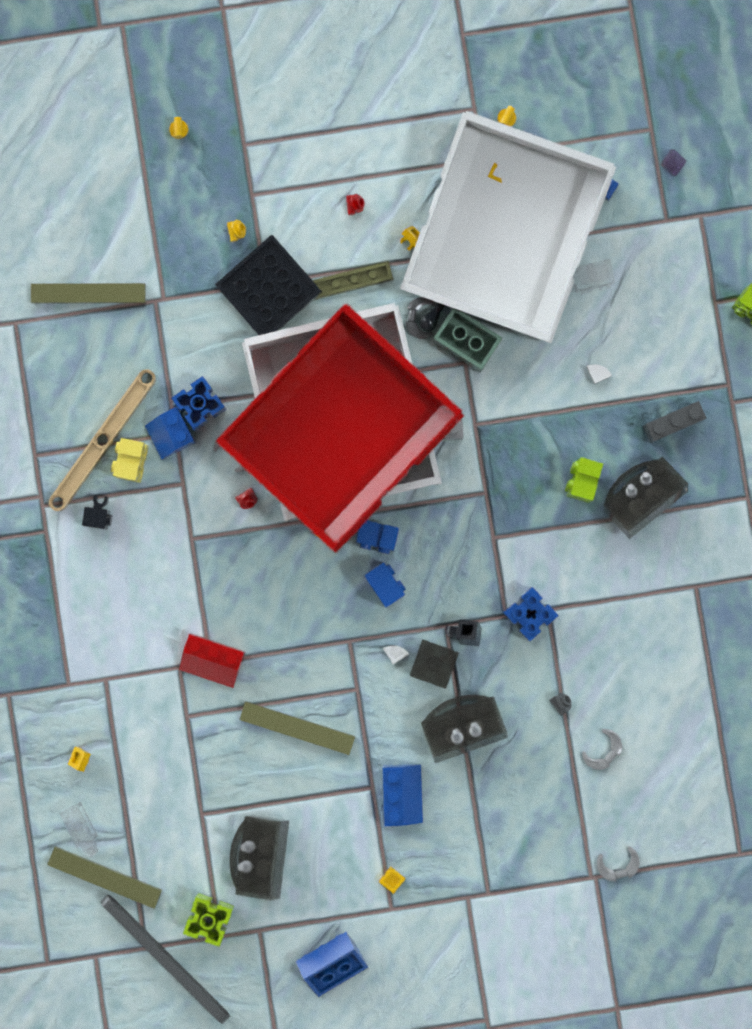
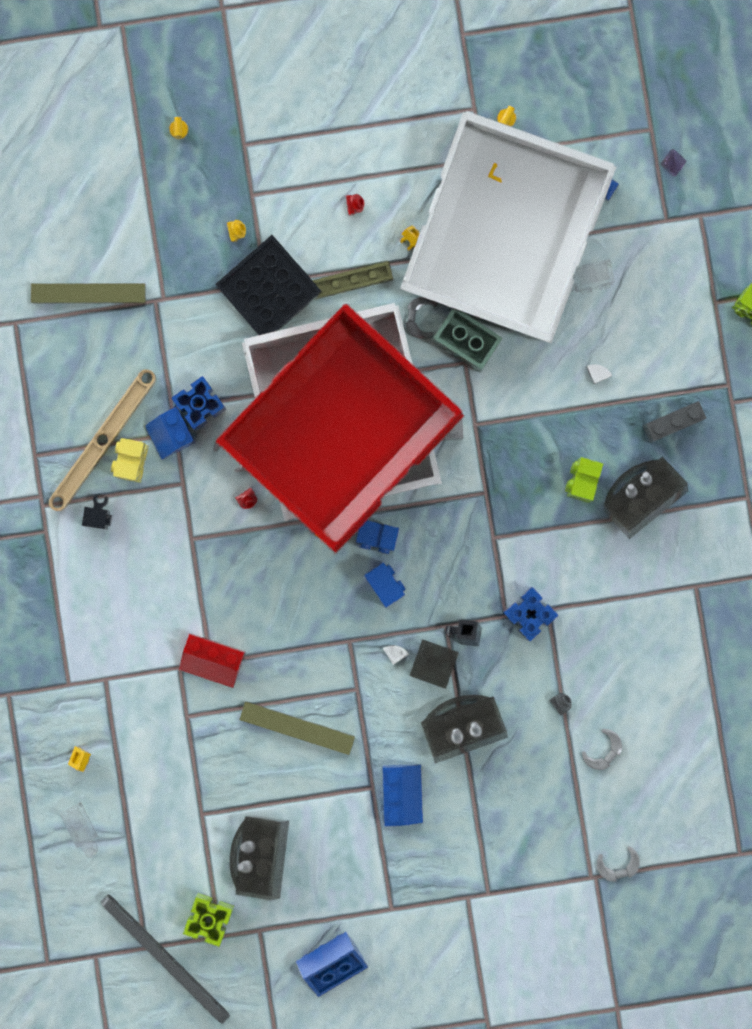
olive tile [47,846,162,909] -> none
yellow tile [379,866,406,894] -> none
black piece [420,303,445,331] -> none

